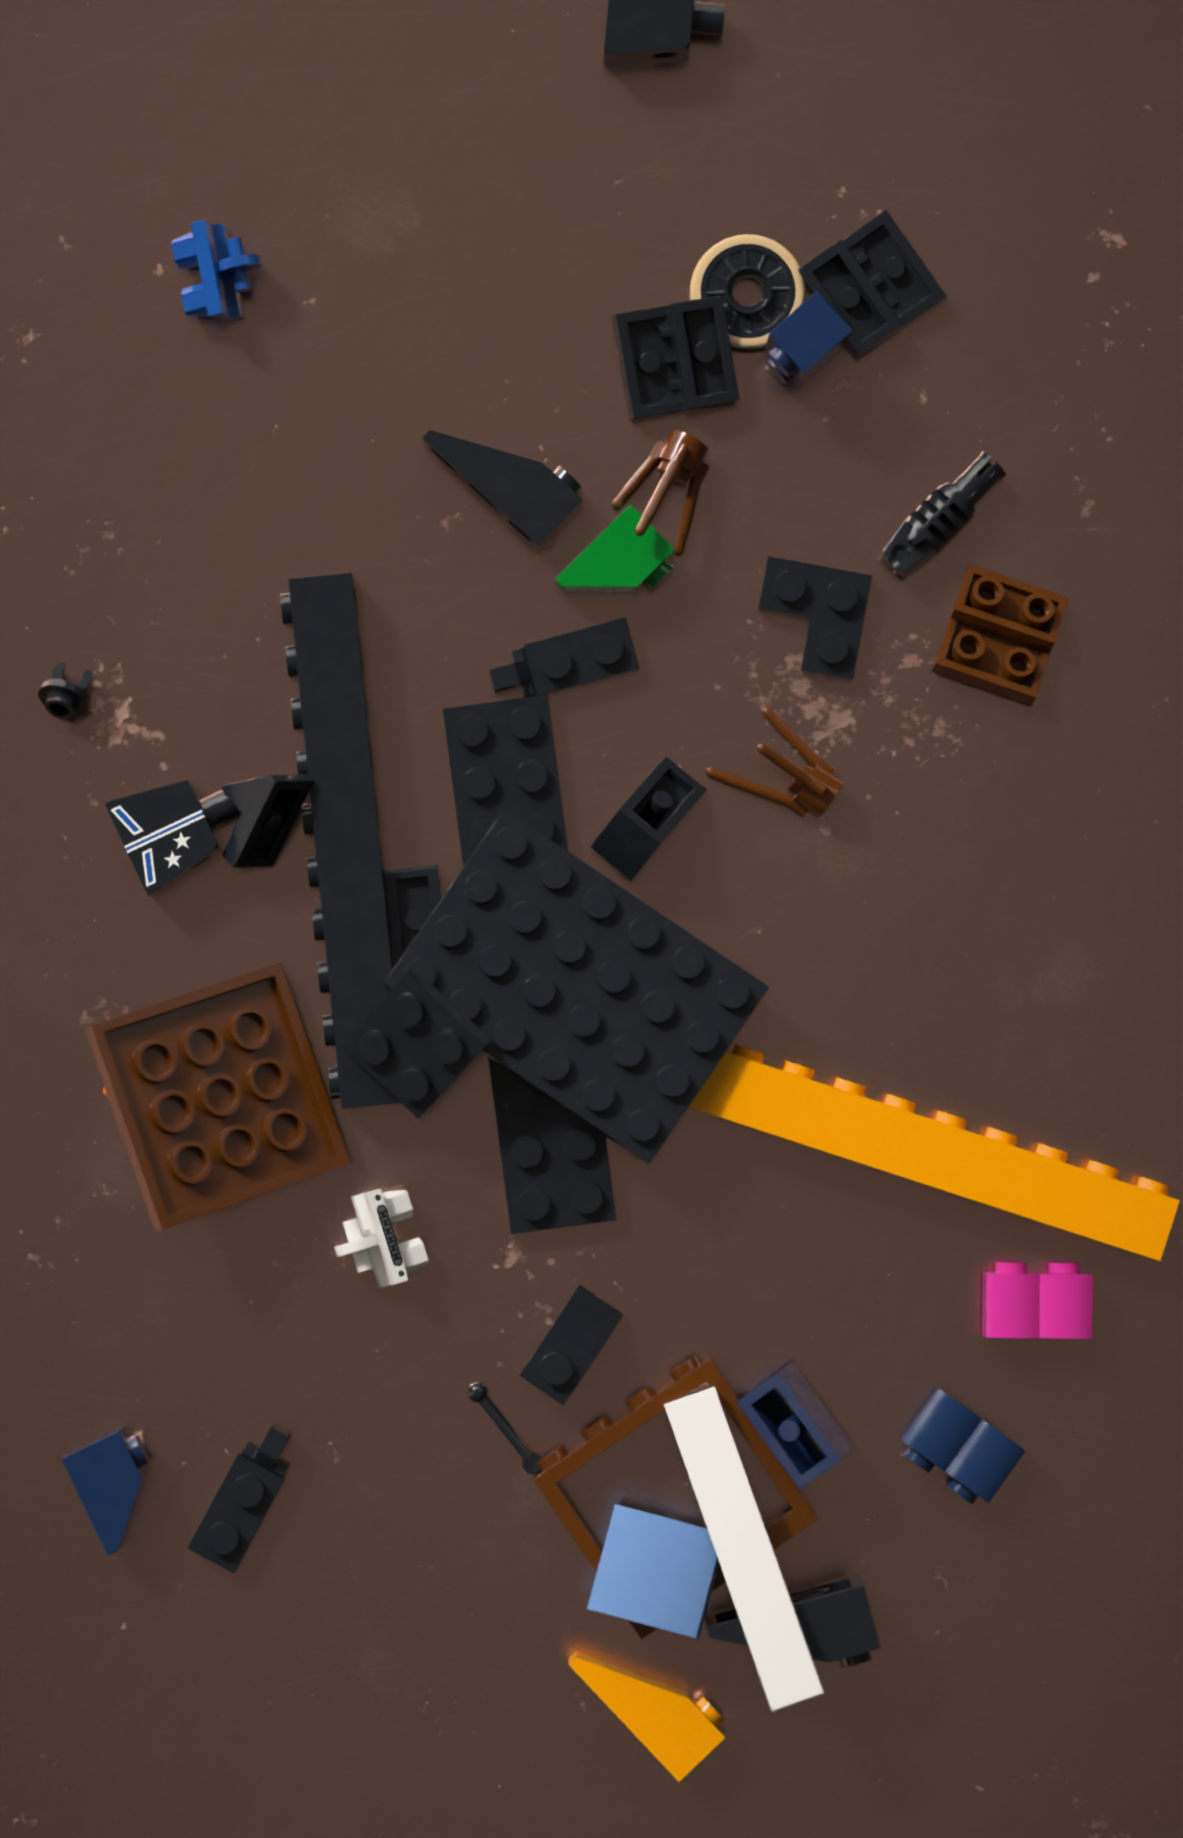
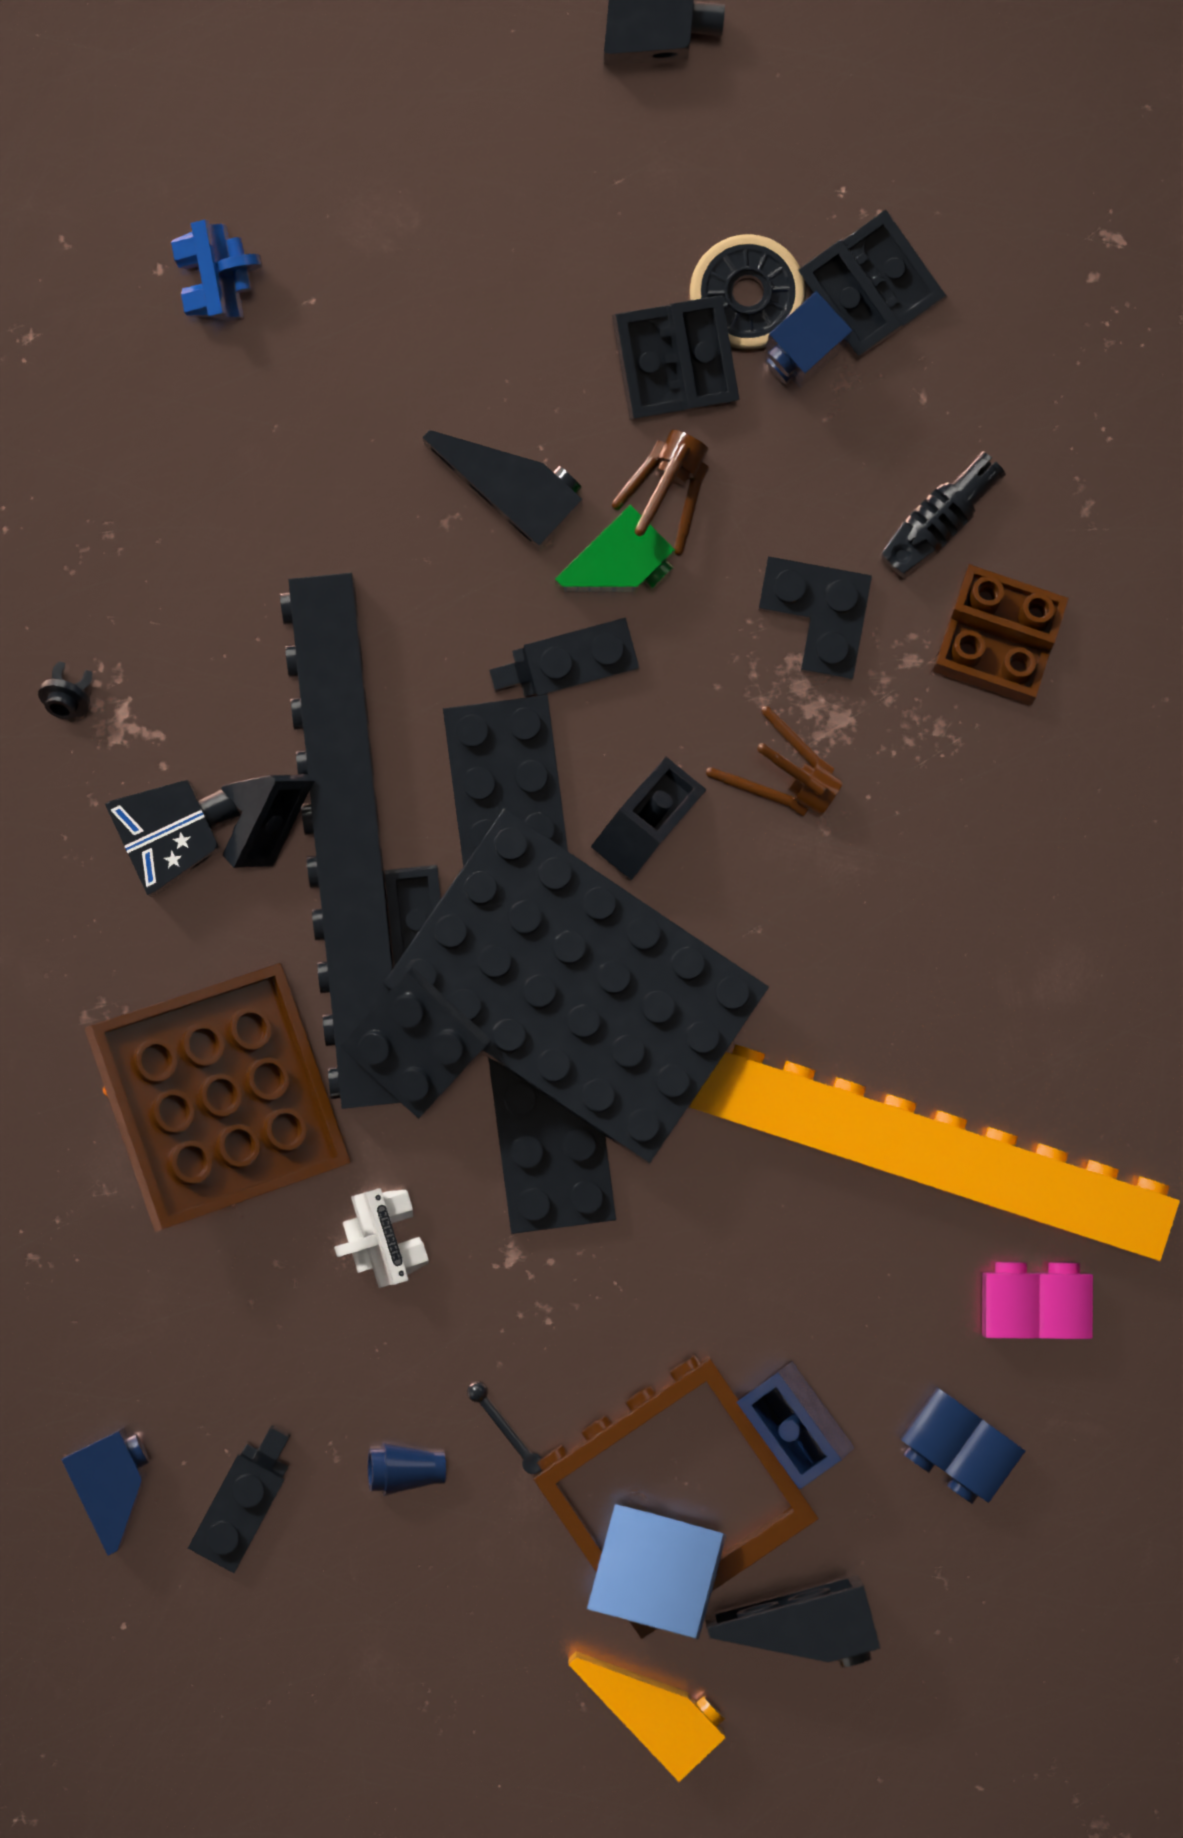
black slope [519,1284,623,1406] -> none
white tile [664,1386,824,1713] -> none
none -> dark blue cone [367,1443,446,1496]

